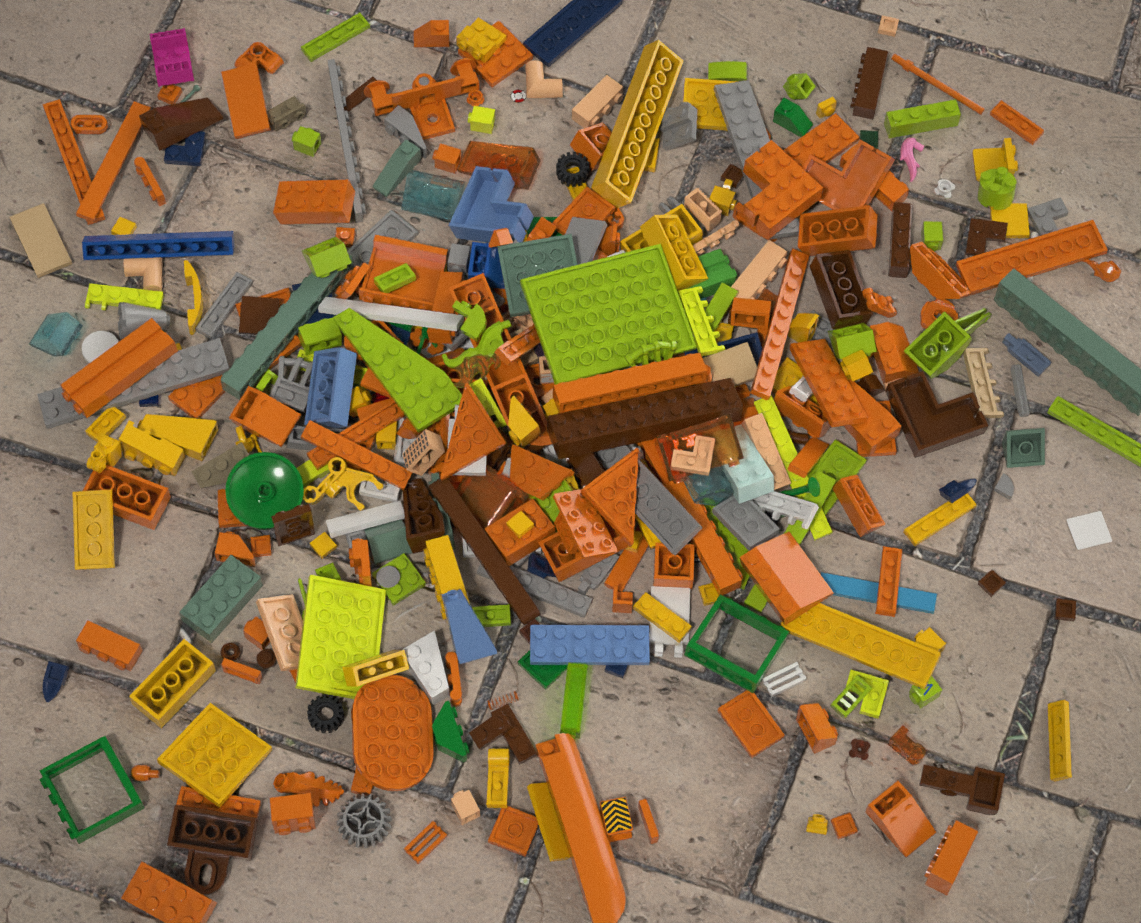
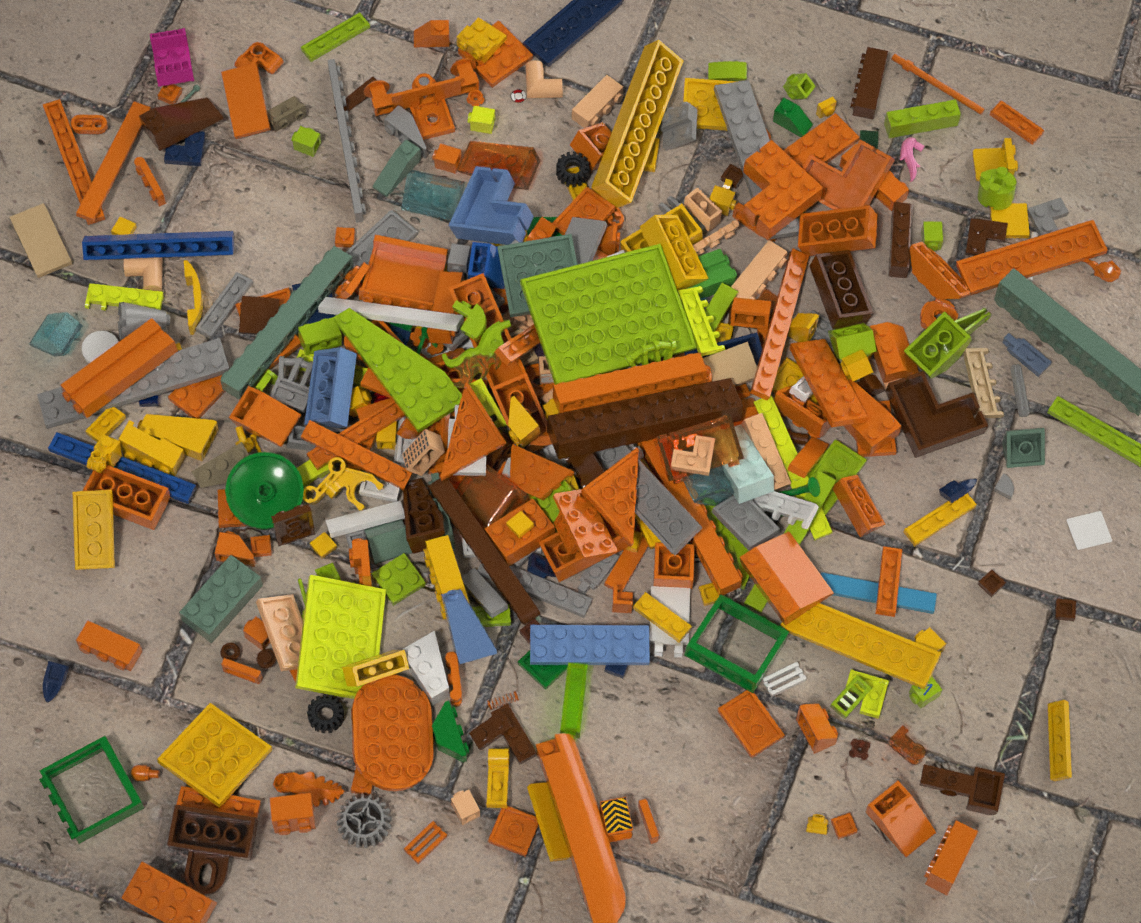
yellow brick [129,639,216,729] -> none
orange brick [273,179,355,224] -> none
lime slope [301,237,351,278] -> none
lime plate [374,263,416,293] -> none
light grey sticker [376,566,400,588] -> none
orange slope [489,228,513,248] -> none
orange plate [862,288,897,318] -> none
light nougat tile [878,15,899,37] -> none
white plate [934,179,955,199] -> none
none -> blue plate [48,432,197,504]
none -> light grey tile [461,568,508,618]

